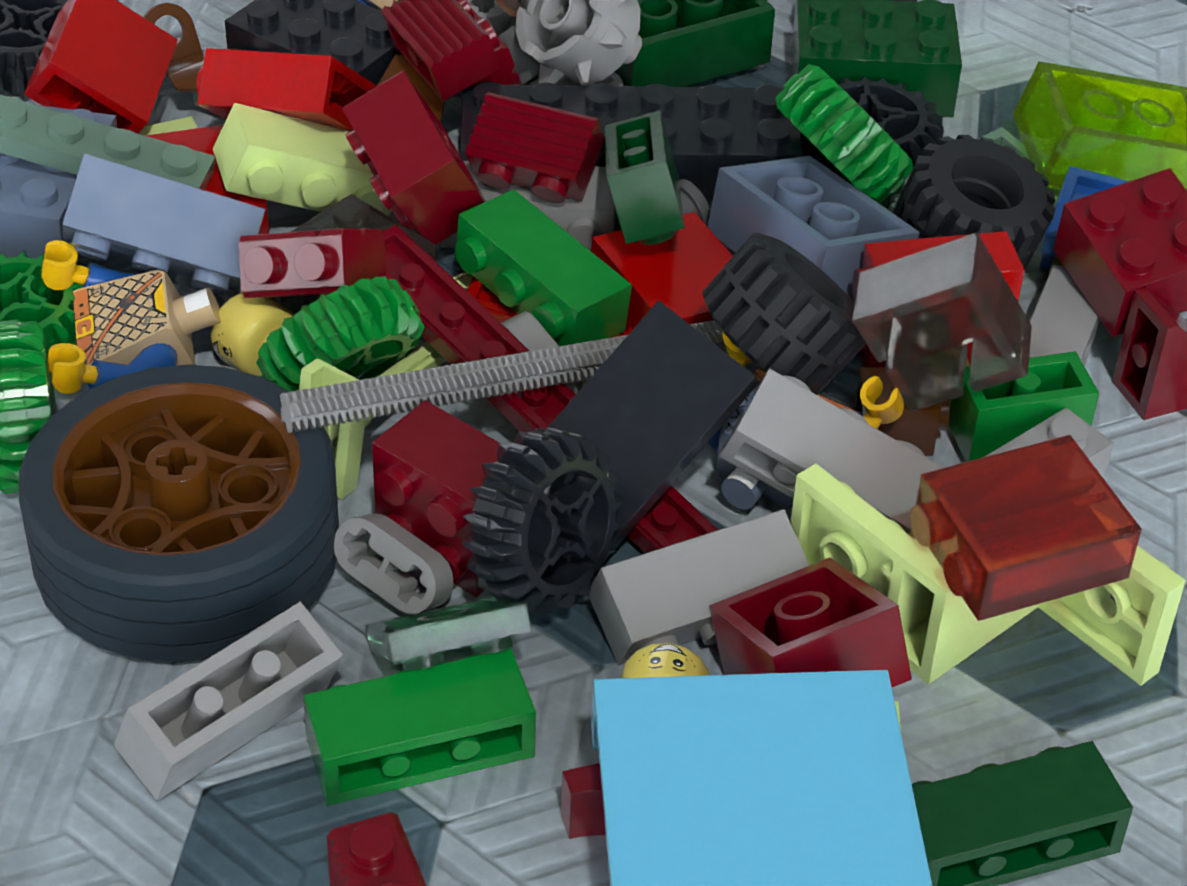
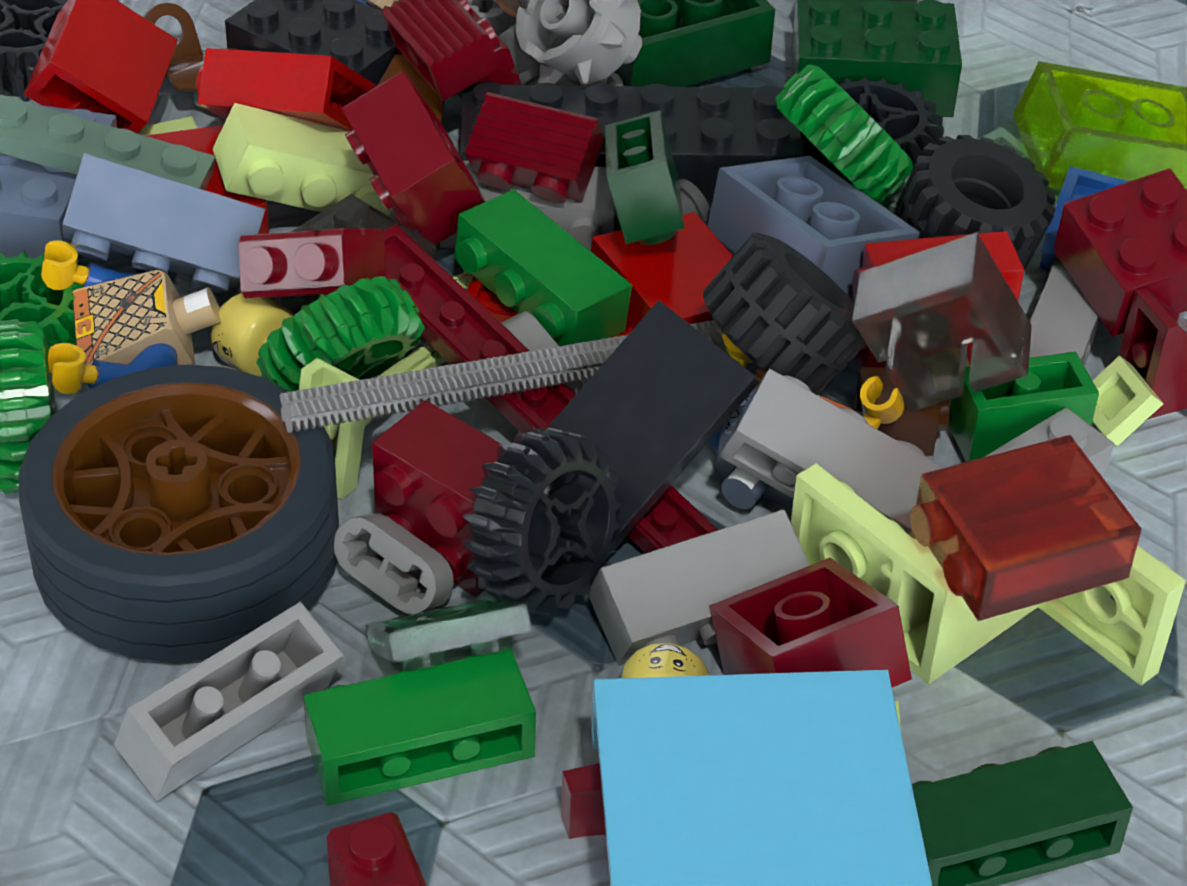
none -> yellowish green plate [1092,355,1164,446]

